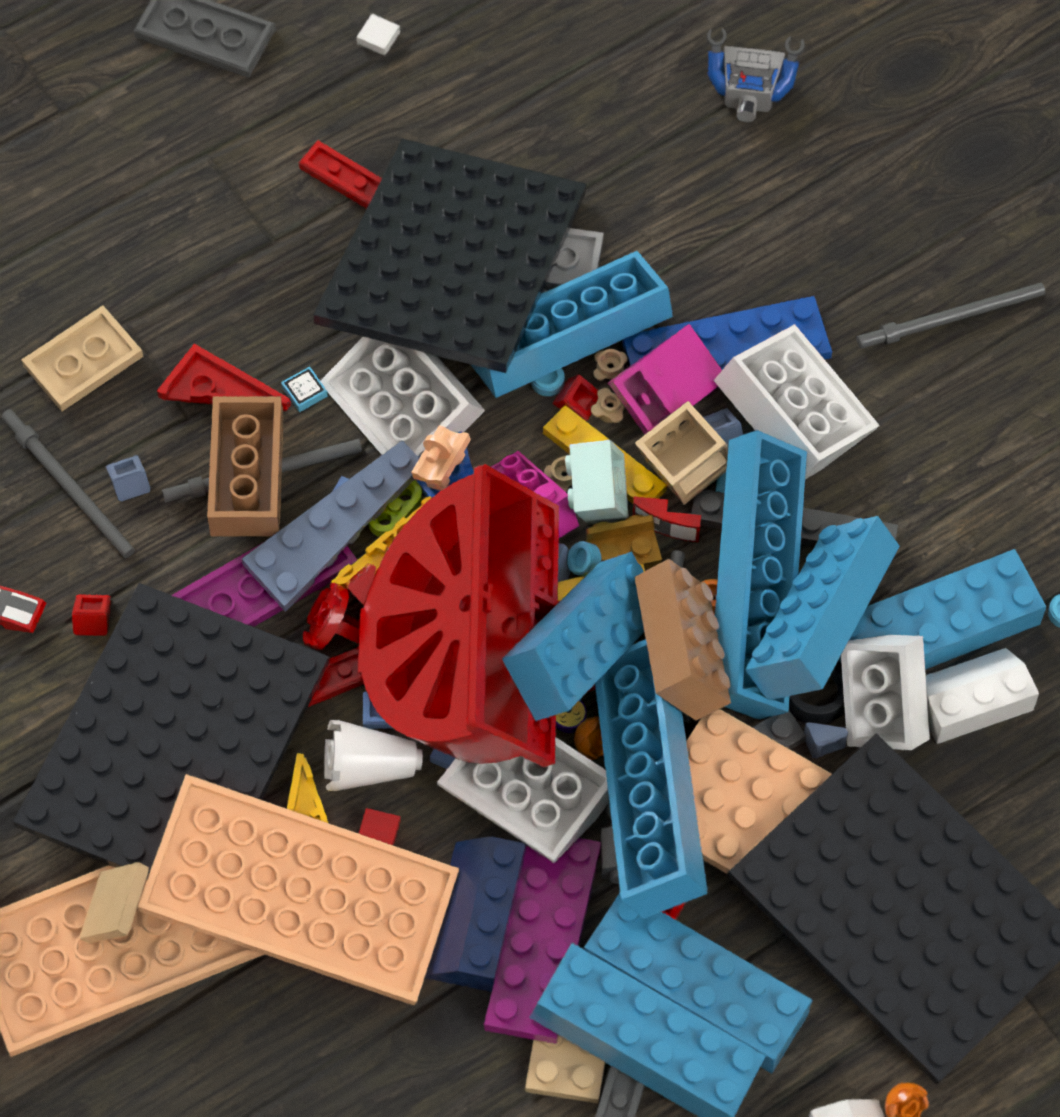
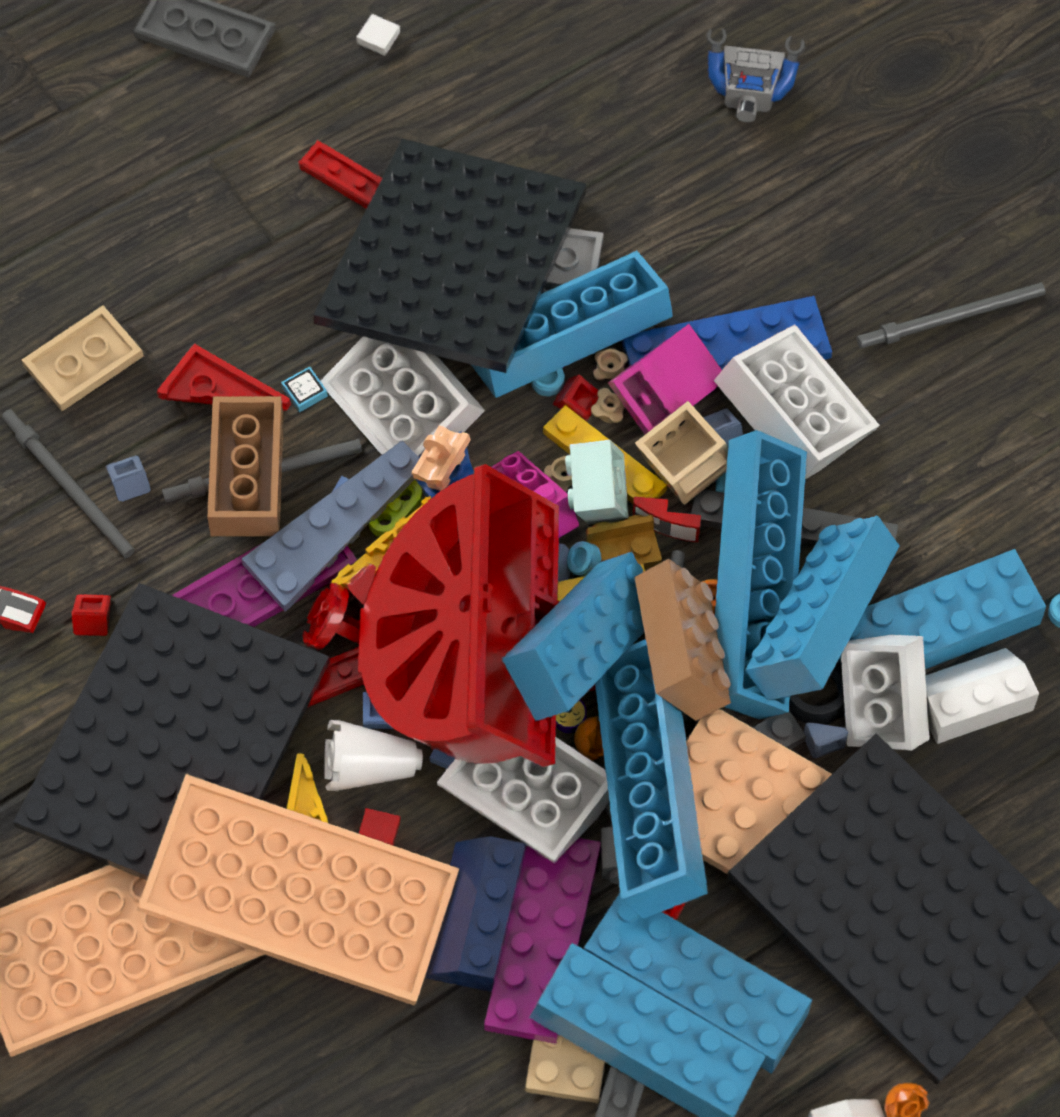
tan tile [79,862,149,943] -> none

